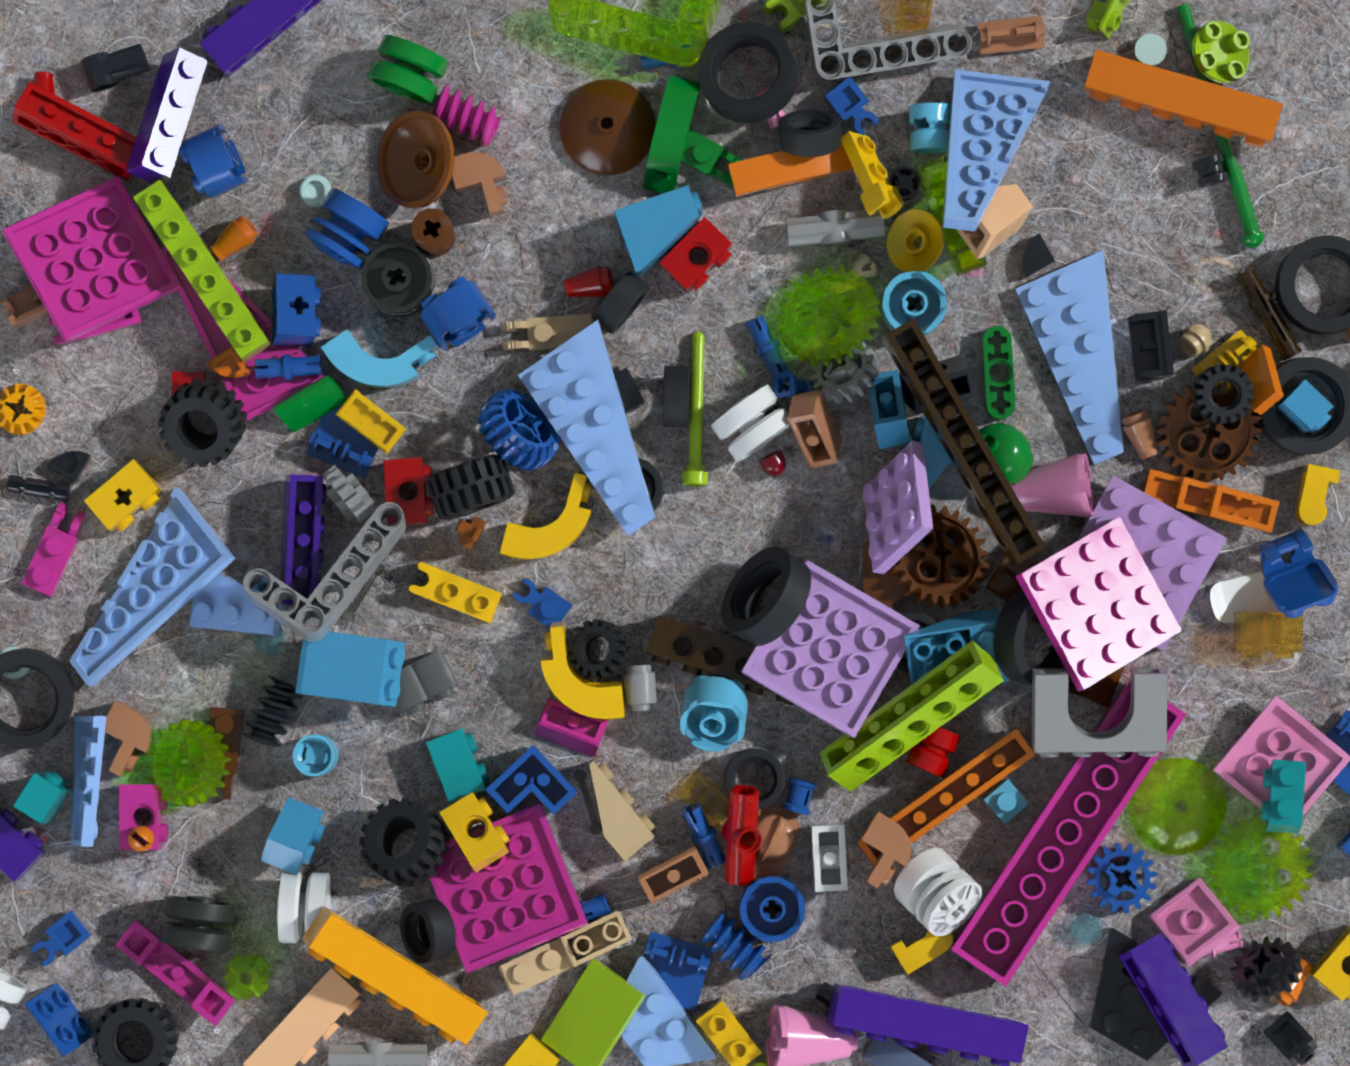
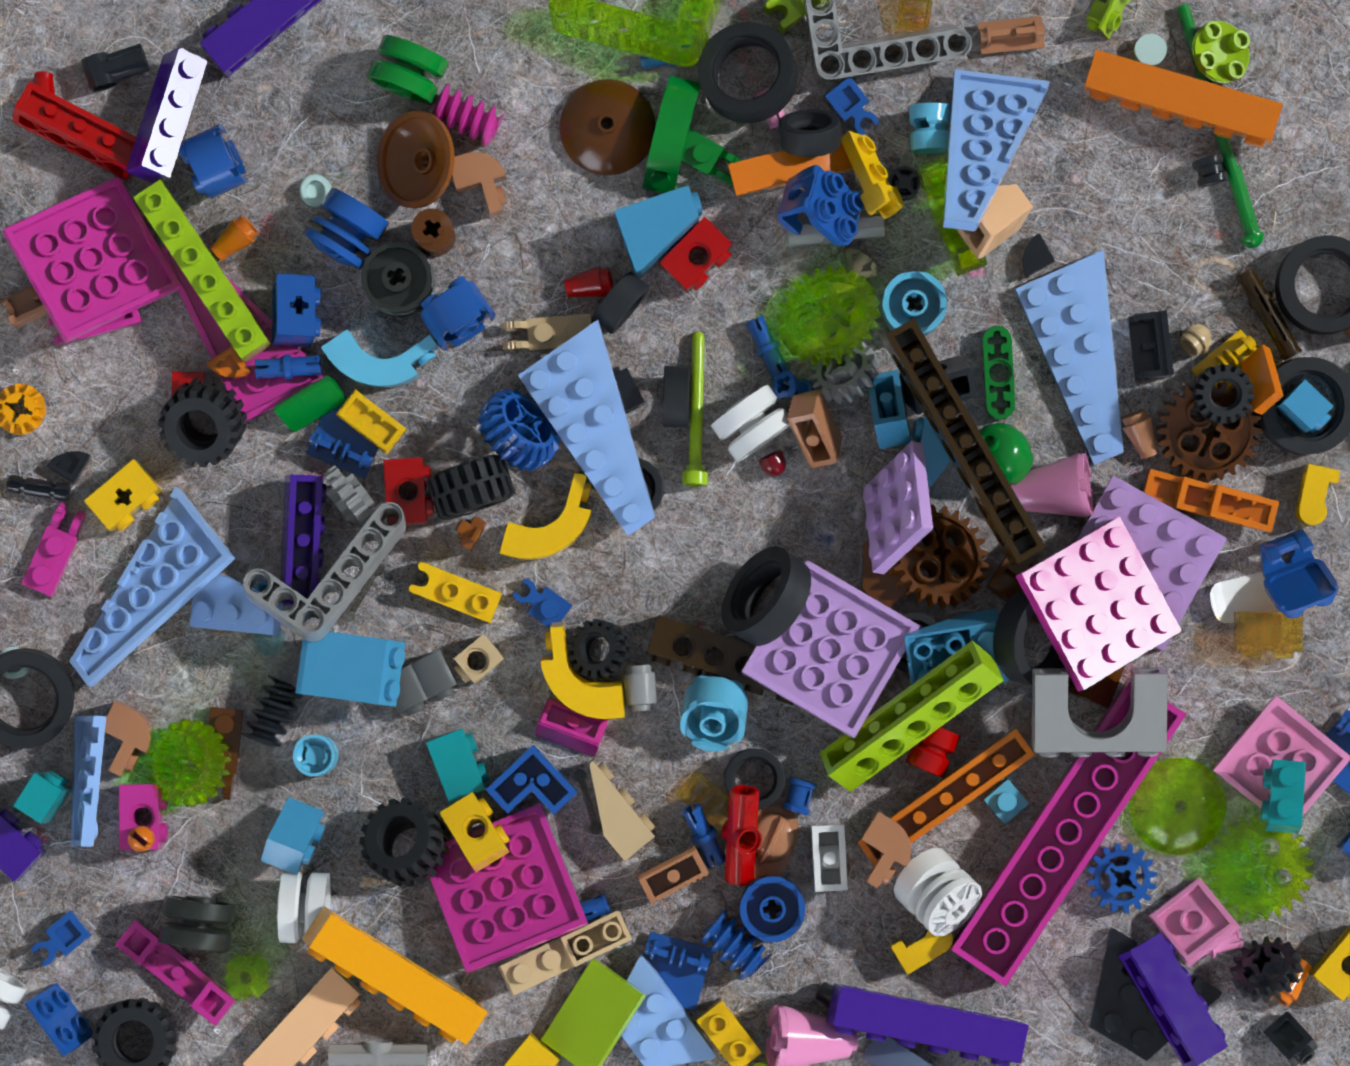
black tyre [400,899,456,964] -> none
yellow dish [886,209,944,272] -> none
clear light blue plate [1071,913,1103,946] -> none
none -> tan brick [453,634,506,684]
none -> blue piece [777,165,865,247]

